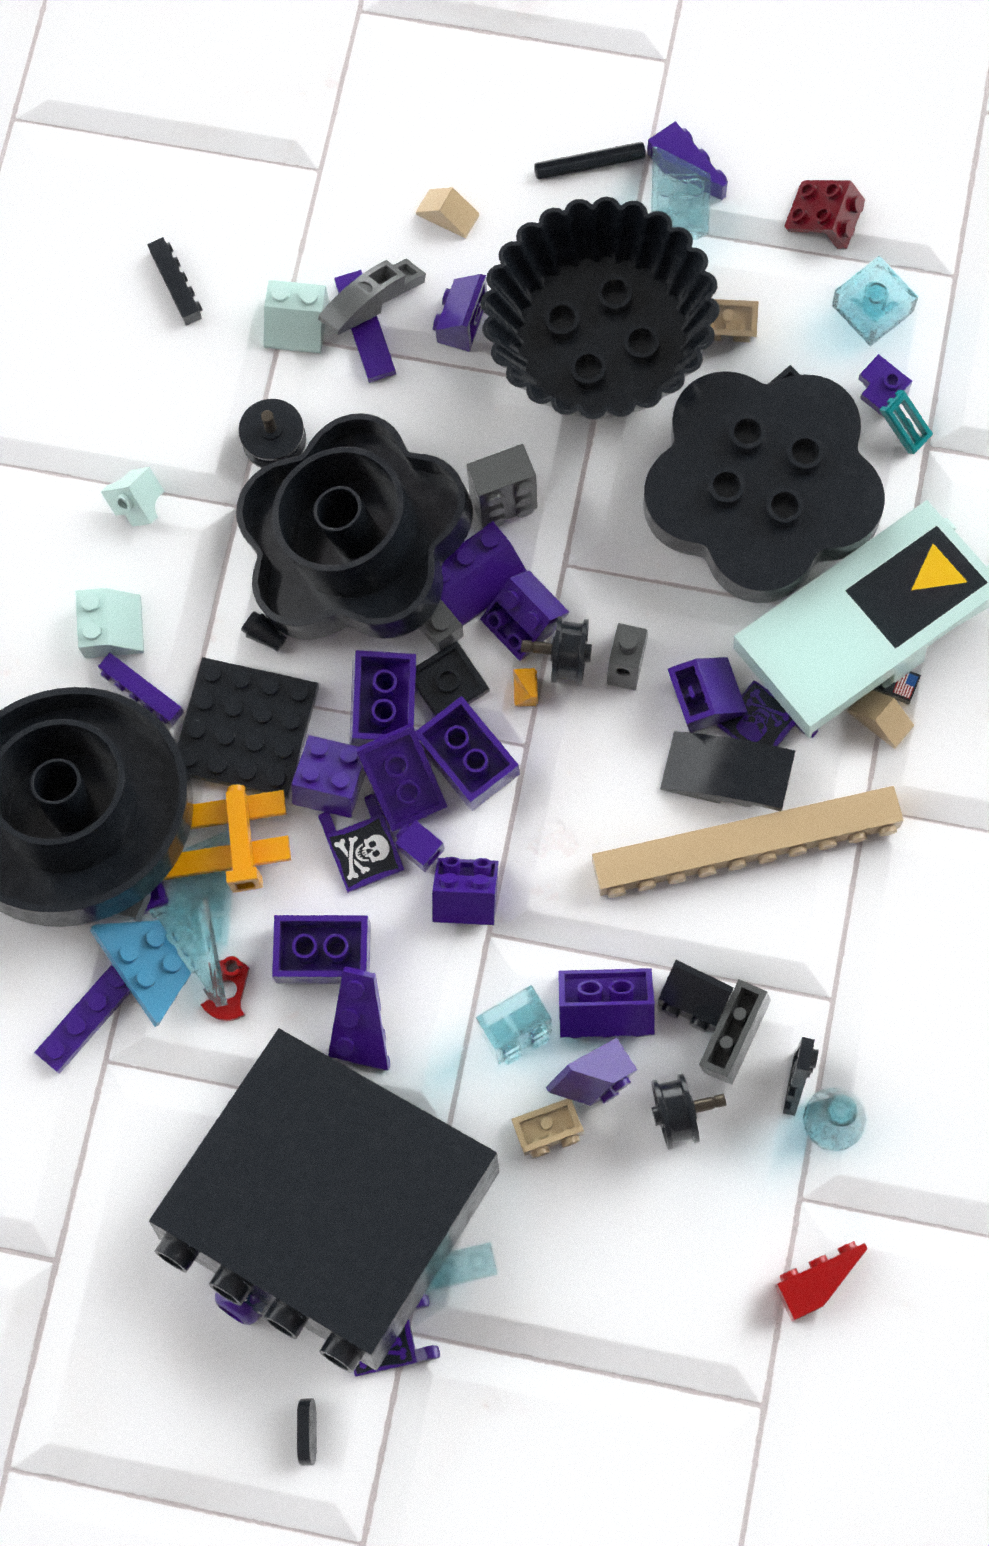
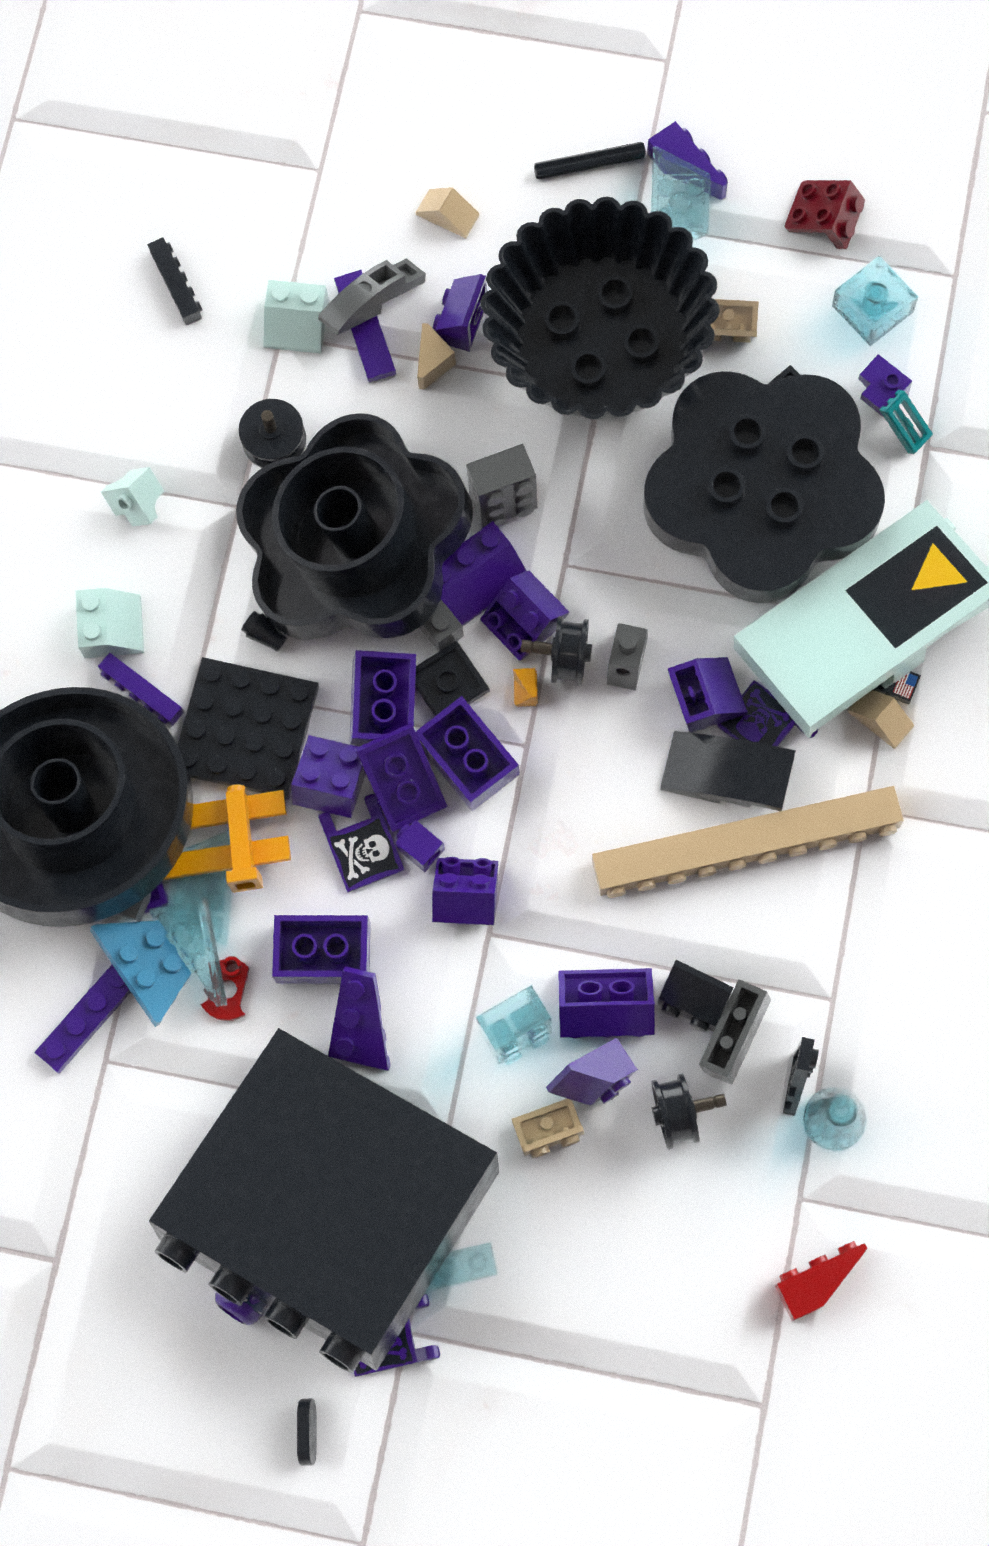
none -> tan slope [417,323,456,389]

